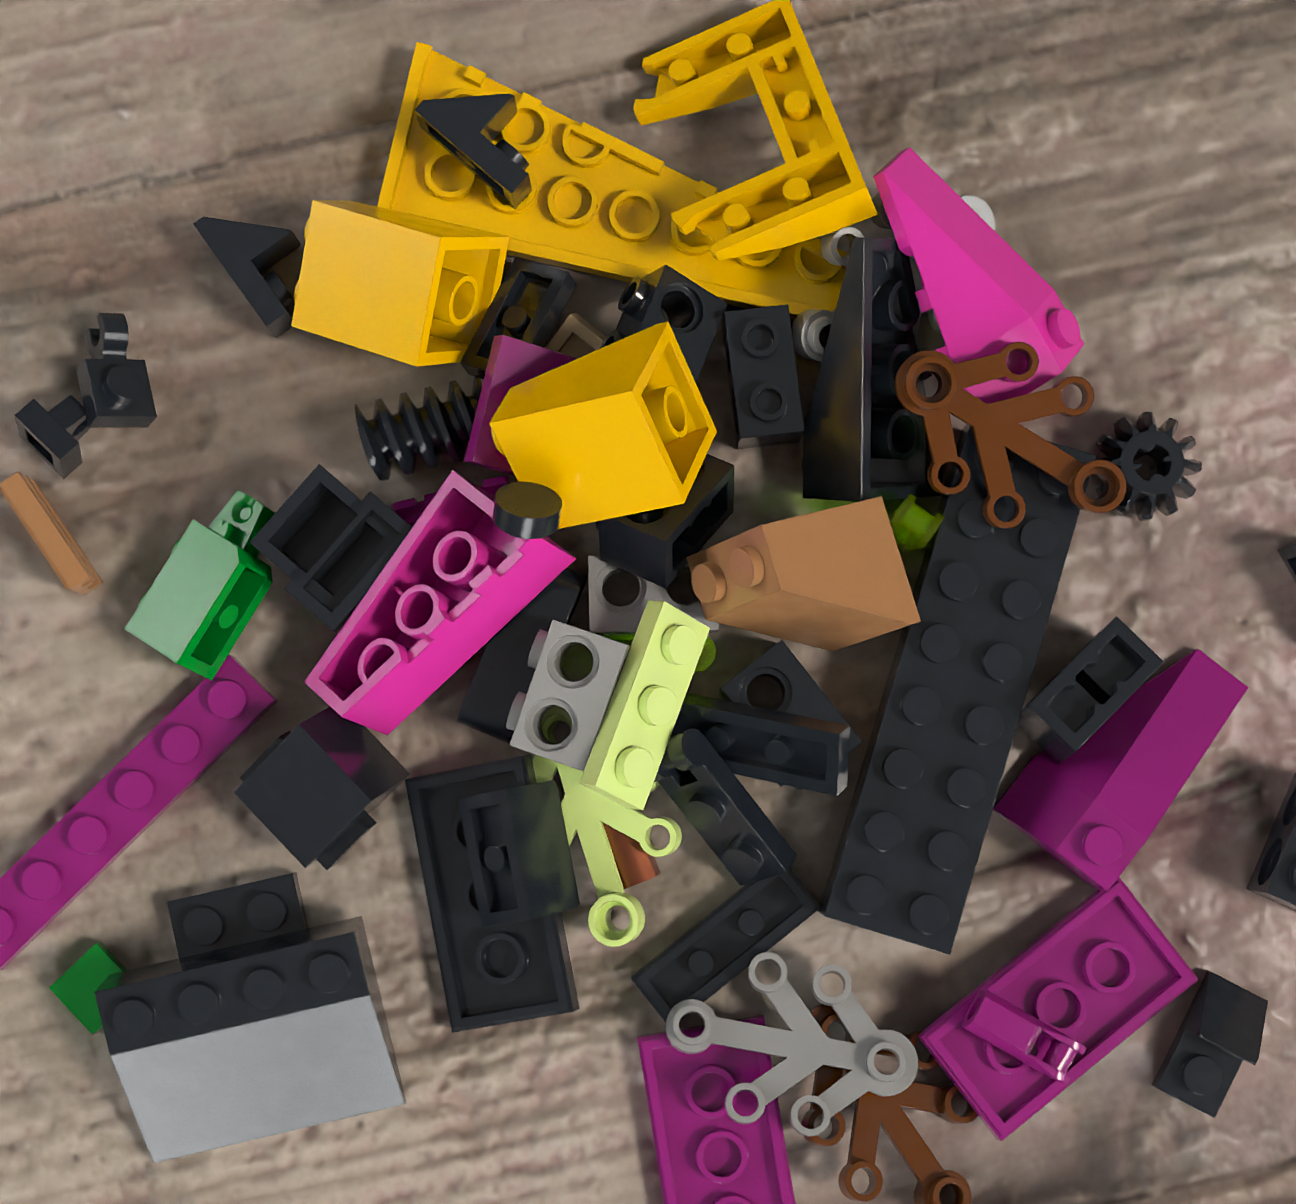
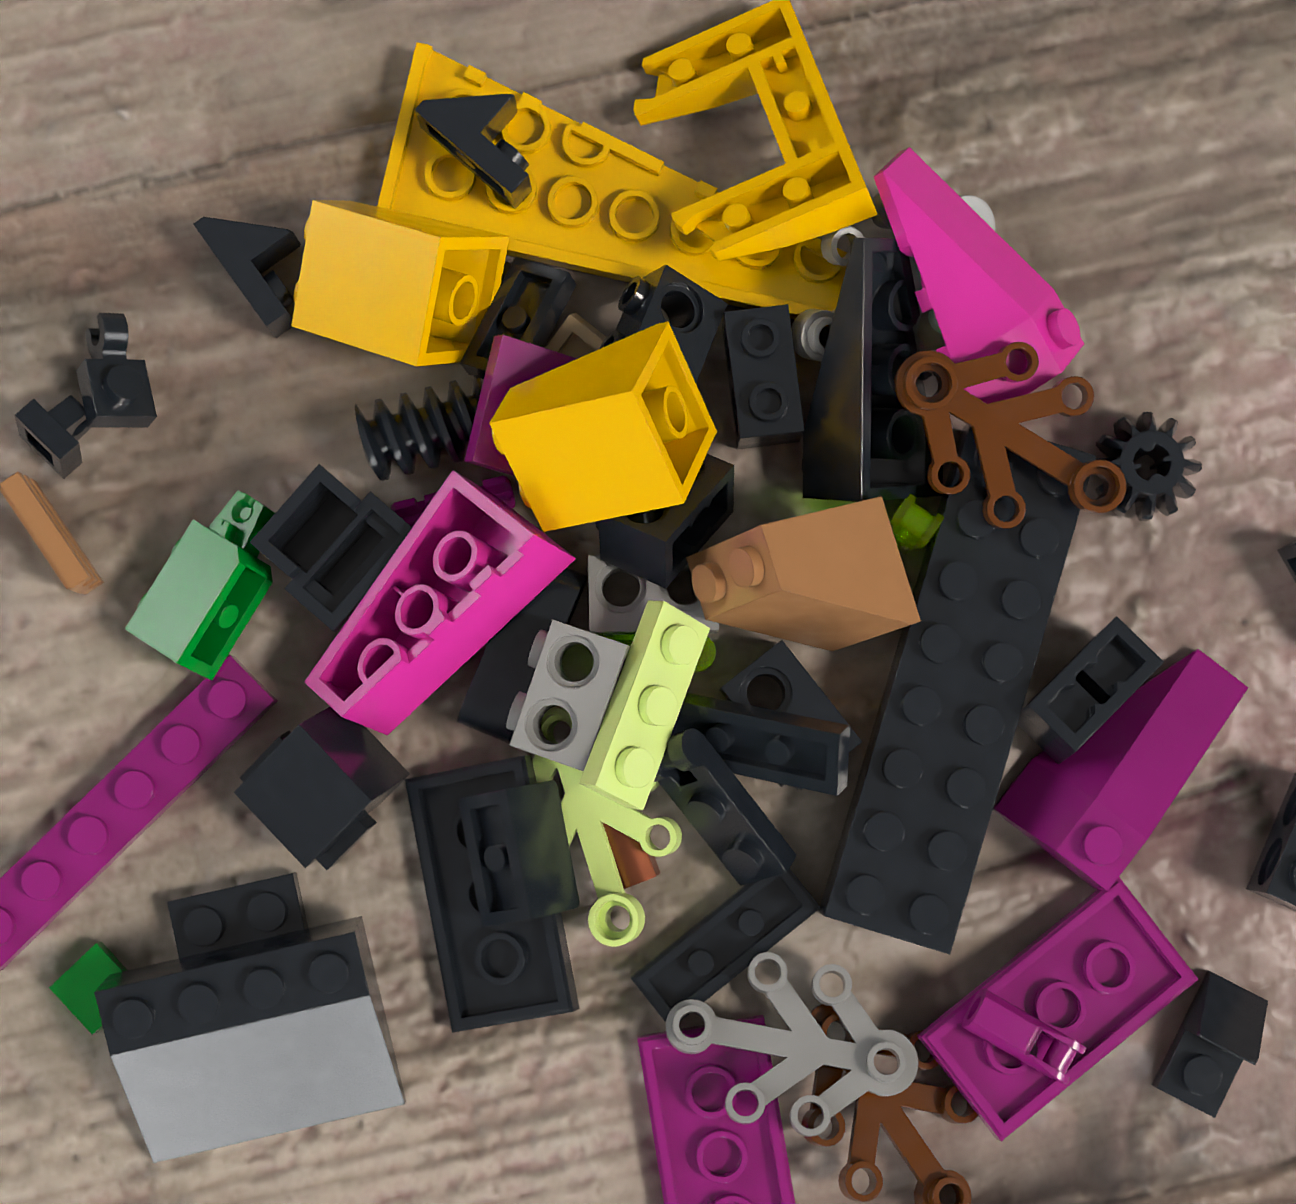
tile [493,482,562,539] -> none

